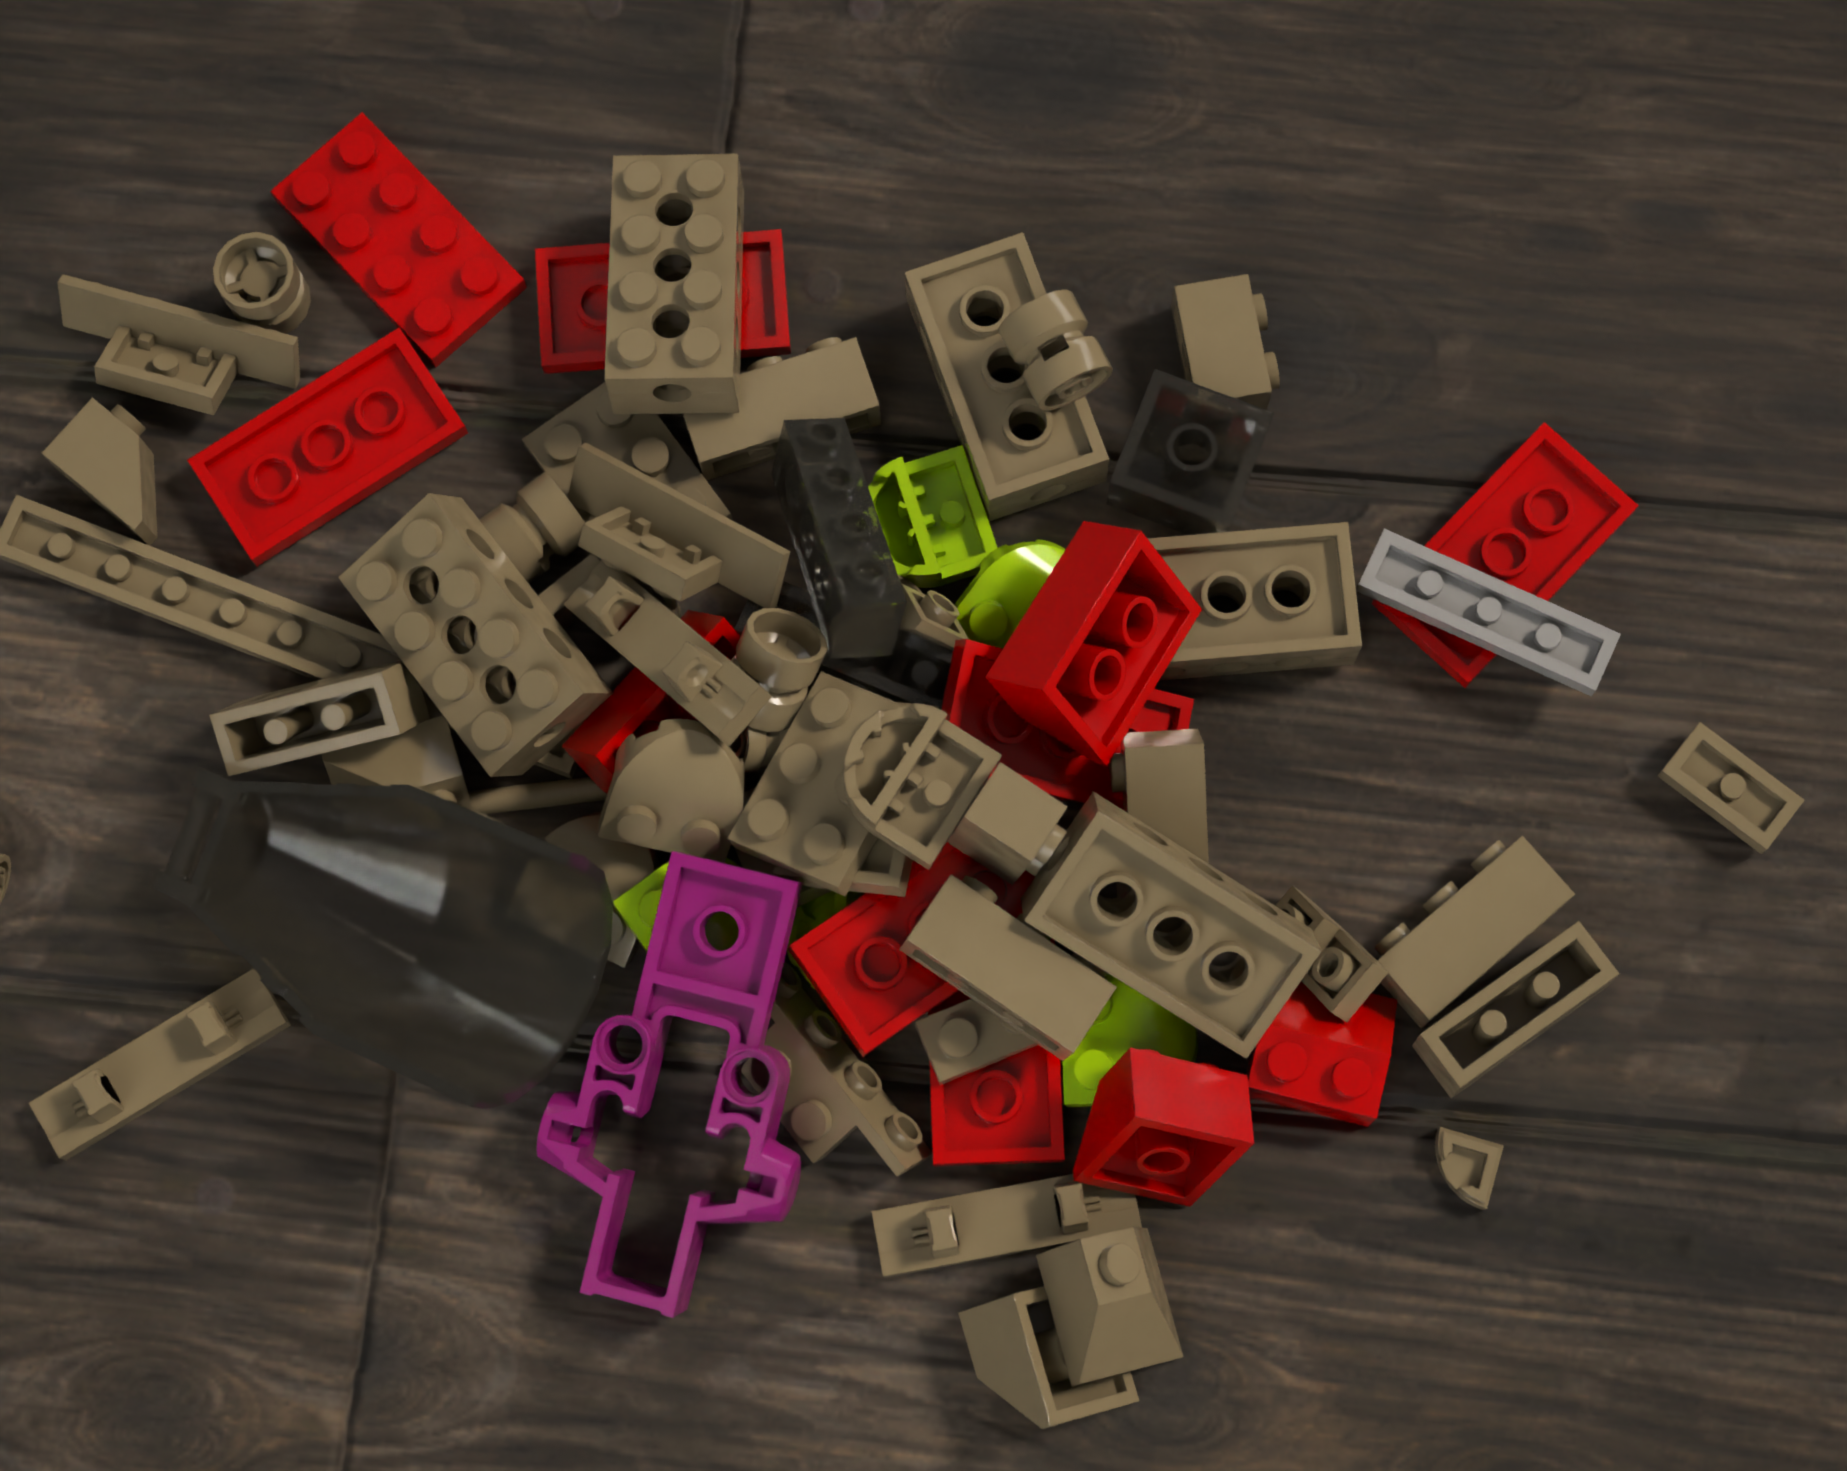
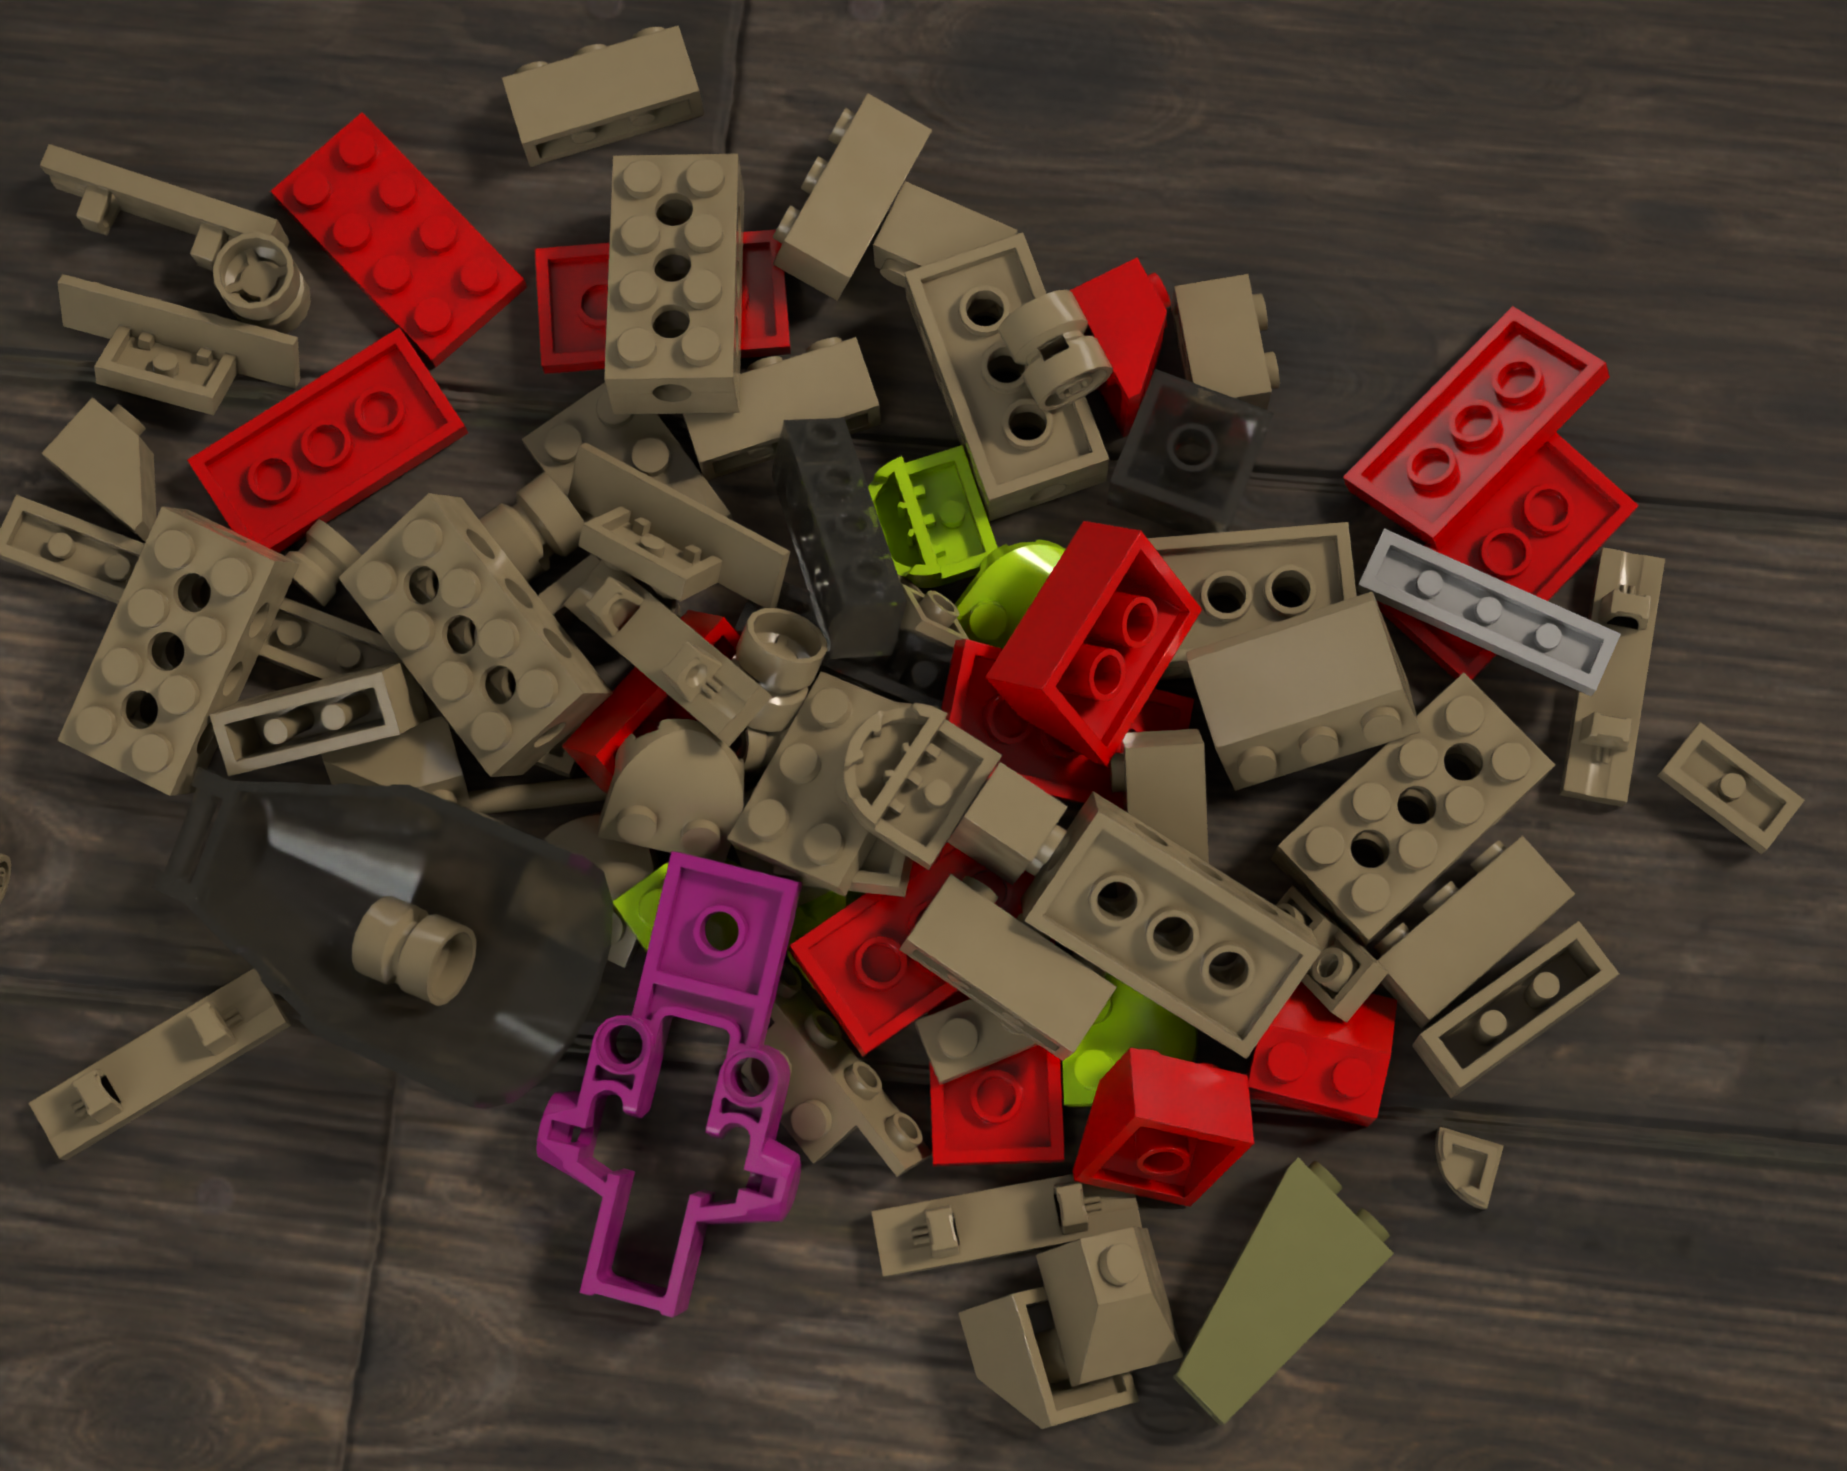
none -> dark tan hinge [40,144,290,271]
none -> dark tan brick [57,506,300,796]
none -> dark tan wheel [286,519,362,607]
none -> dark tan wheel [352,895,476,1006]
none -> dark tan brick [502,25,704,167]
none -> dark tan brick [773,93,932,301]
none -> dark tan slope [873,181,1018,288]
none -> red slope [1069,257,1171,438]
none -> olive slope [1173,1157,1394,1425]
none -> dark tan slope [1186,592,1420,791]
none -> dark tan brick [1271,673,1555,948]
none -> red plate [1343,306,1610,552]
none -> dark tan hinge [1559,547,1665,807]

